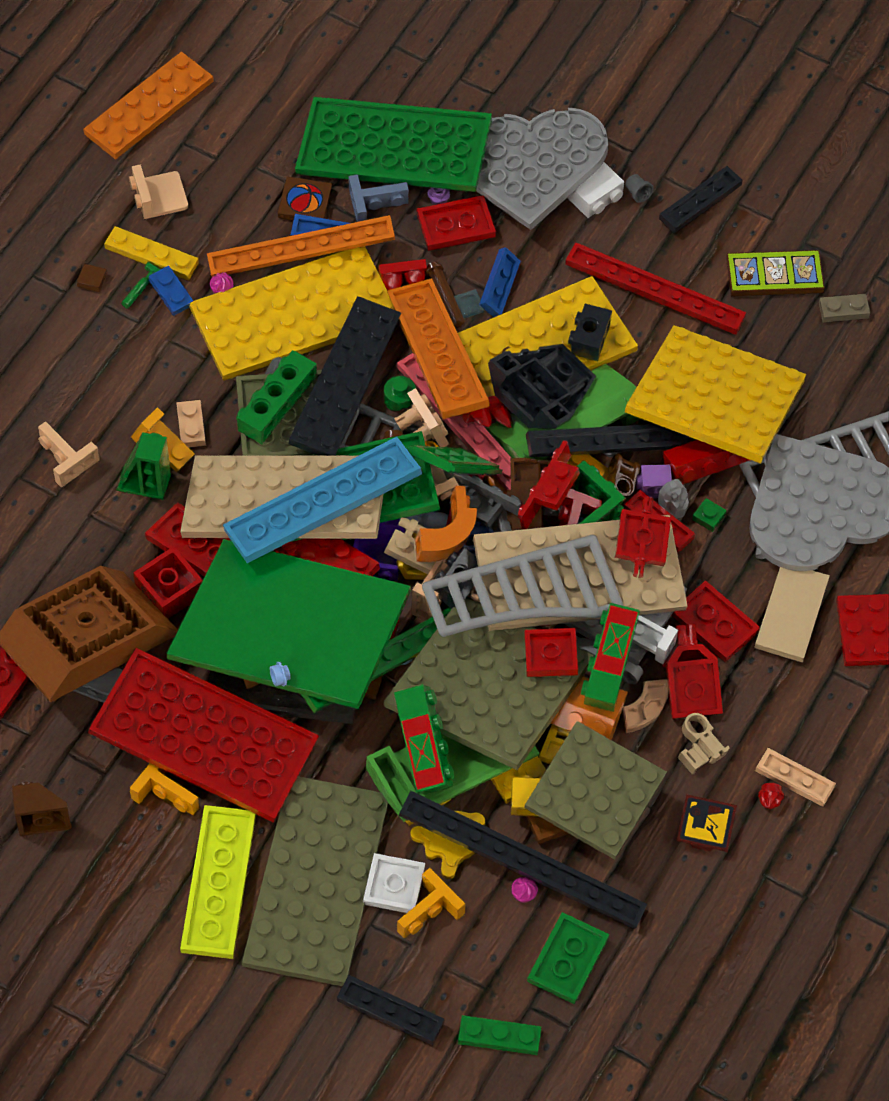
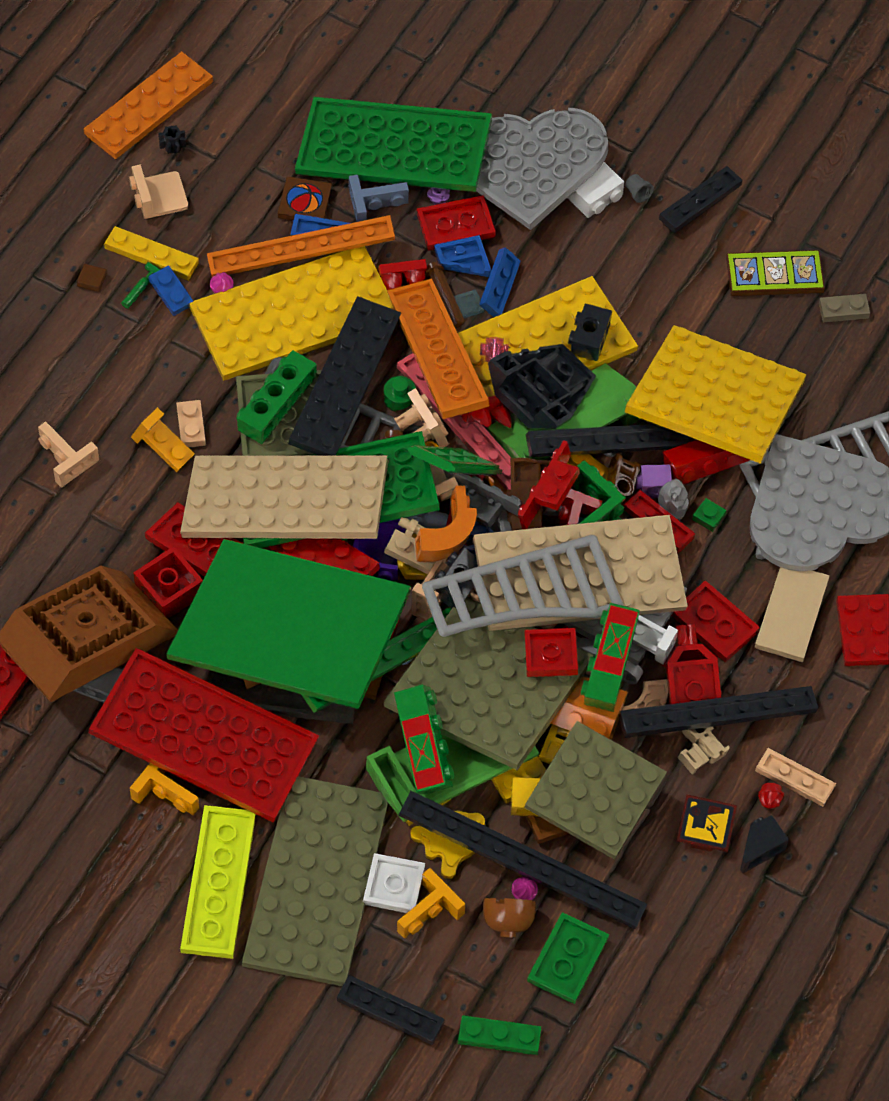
reddish brown slope [12,782,72,836] -> none
green wedge [116,432,171,500] -> none
dark azure plate [223,437,422,563] -> none
light blue plate [270,662,290,686] -> none
red plate [565,242,746,335] -> none
red plate [615,497,671,578] -> none
none -> black gear [158,125,186,154]
none -> blue wing [434,235,491,277]
none -> clear pink gear [480,337,509,362]
none -> dark orange cylinder [483,898,536,938]
none -> black plate [618,686,818,738]
none -> black slope [740,815,789,873]

